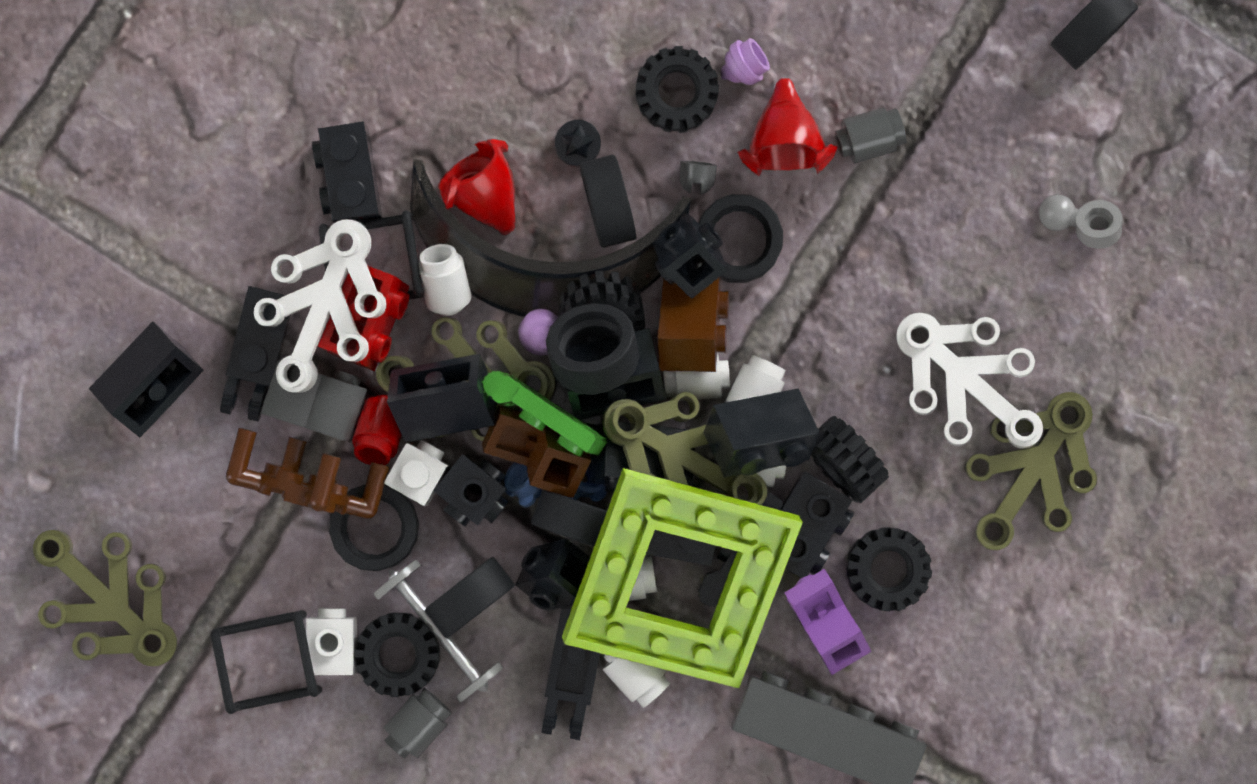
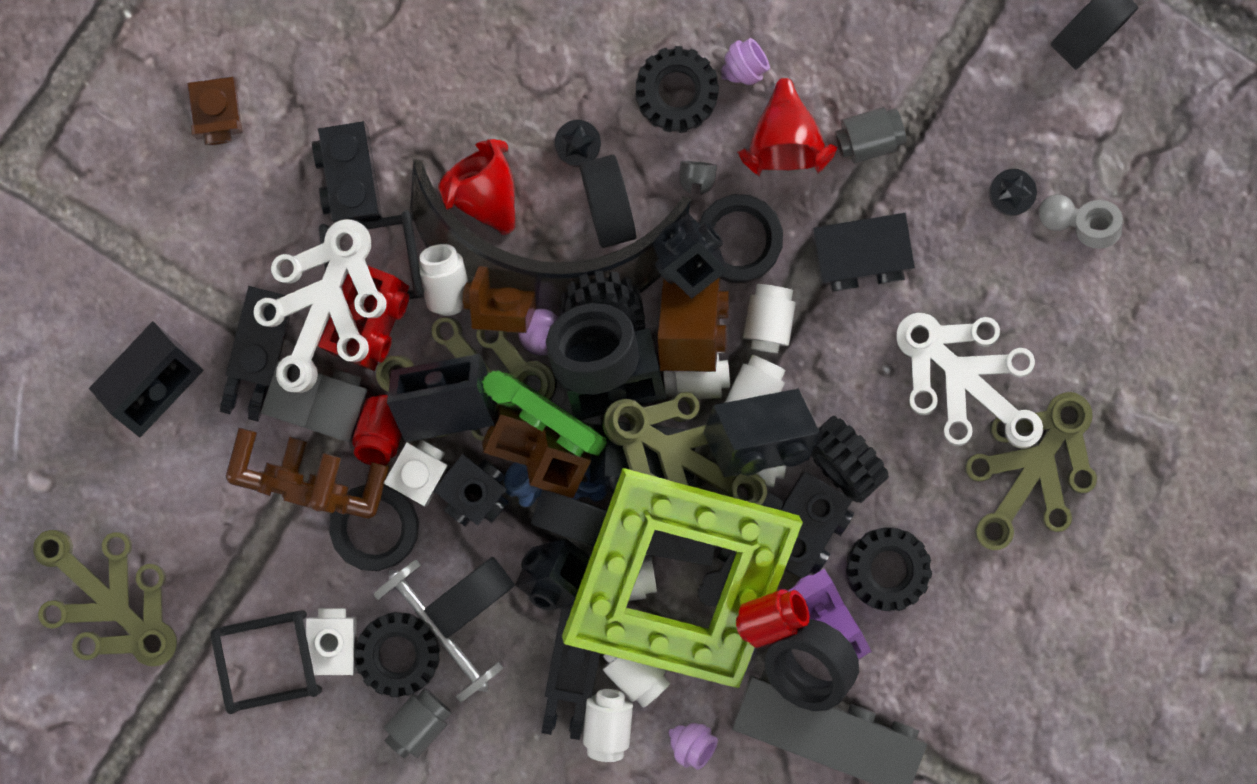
none -> reddish brown bracket [187,77,243,145]
none -> reddish brown bracket [463,266,536,333]
none -> white brick [583,689,633,762]
none -> lavender plate [669,723,718,770]
none -> red brick [736,589,810,648]
none -> white brick [743,284,796,354]
none -> black tyre [764,619,859,712]
none -> black brick [811,212,915,292]
none -> black tile [989,169,1037,216]

